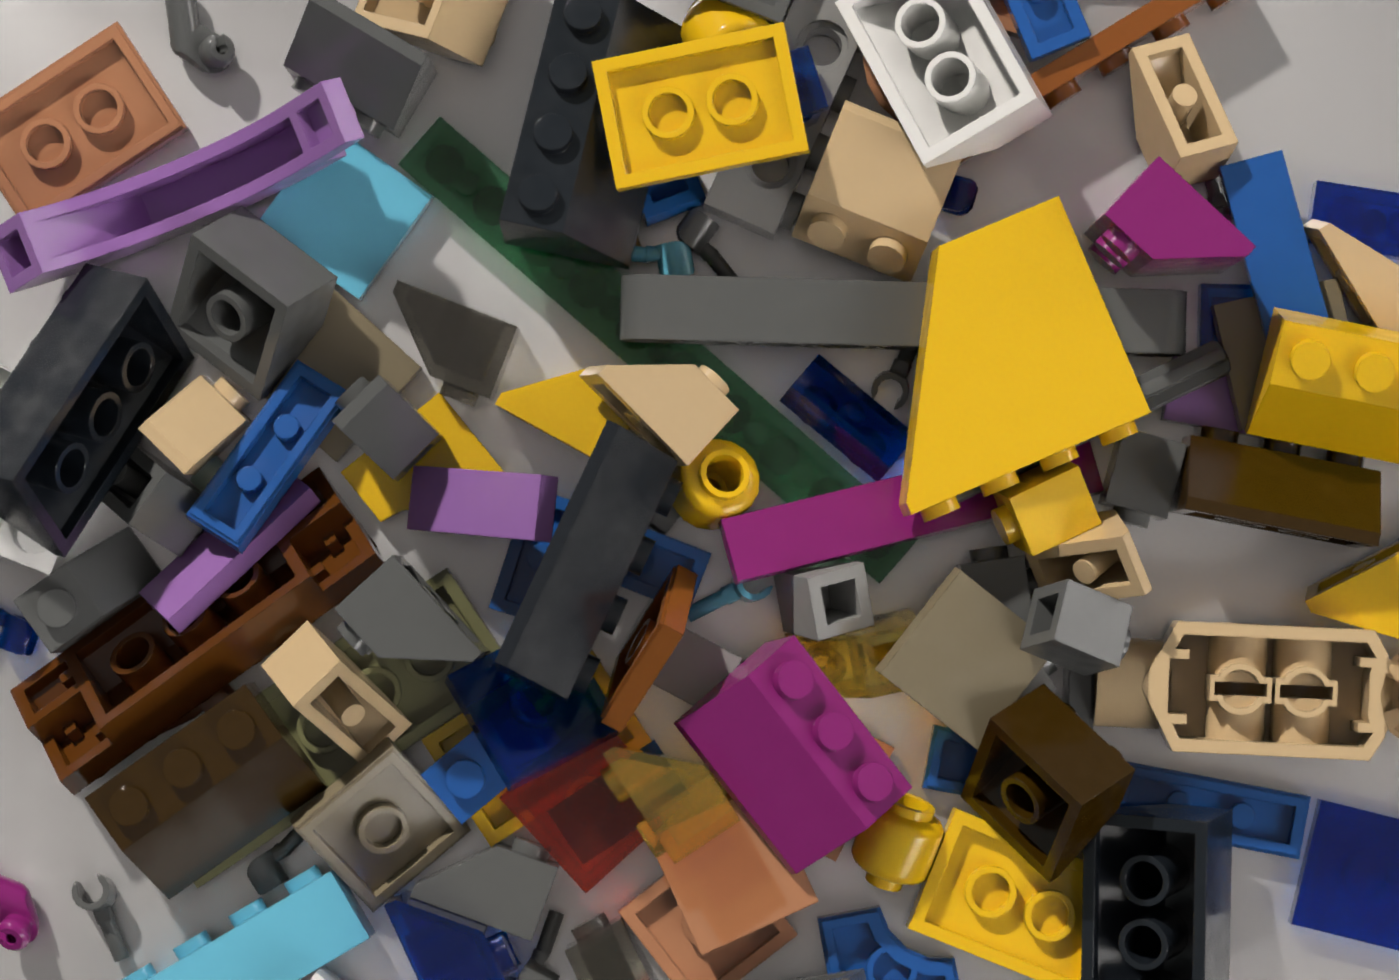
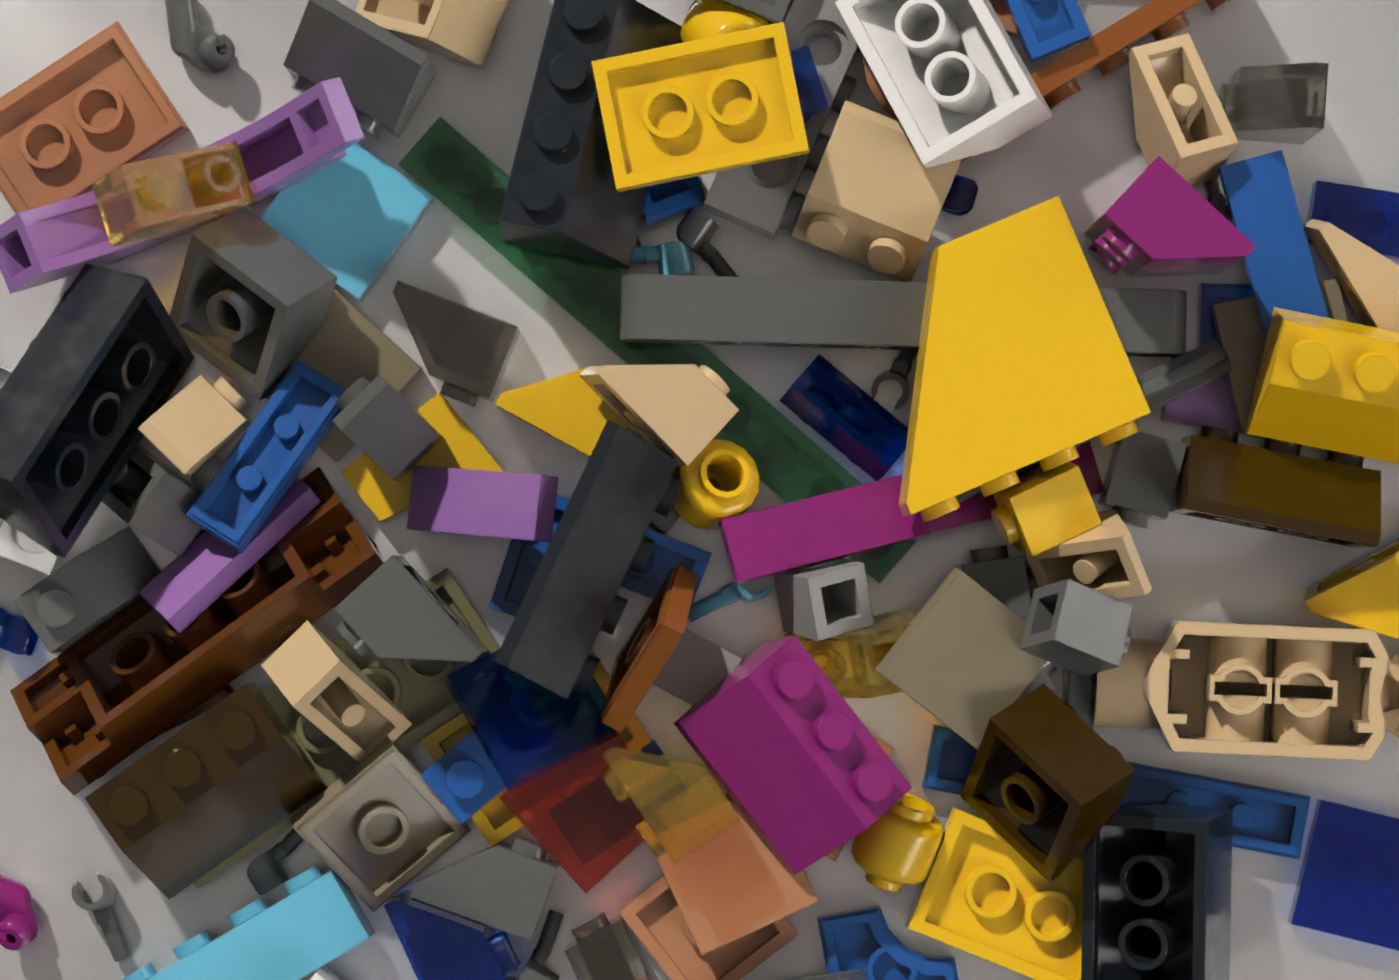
none -> clear yellow slope [92,141,255,247]
none -> clear smoke slope [1219,62,1329,144]

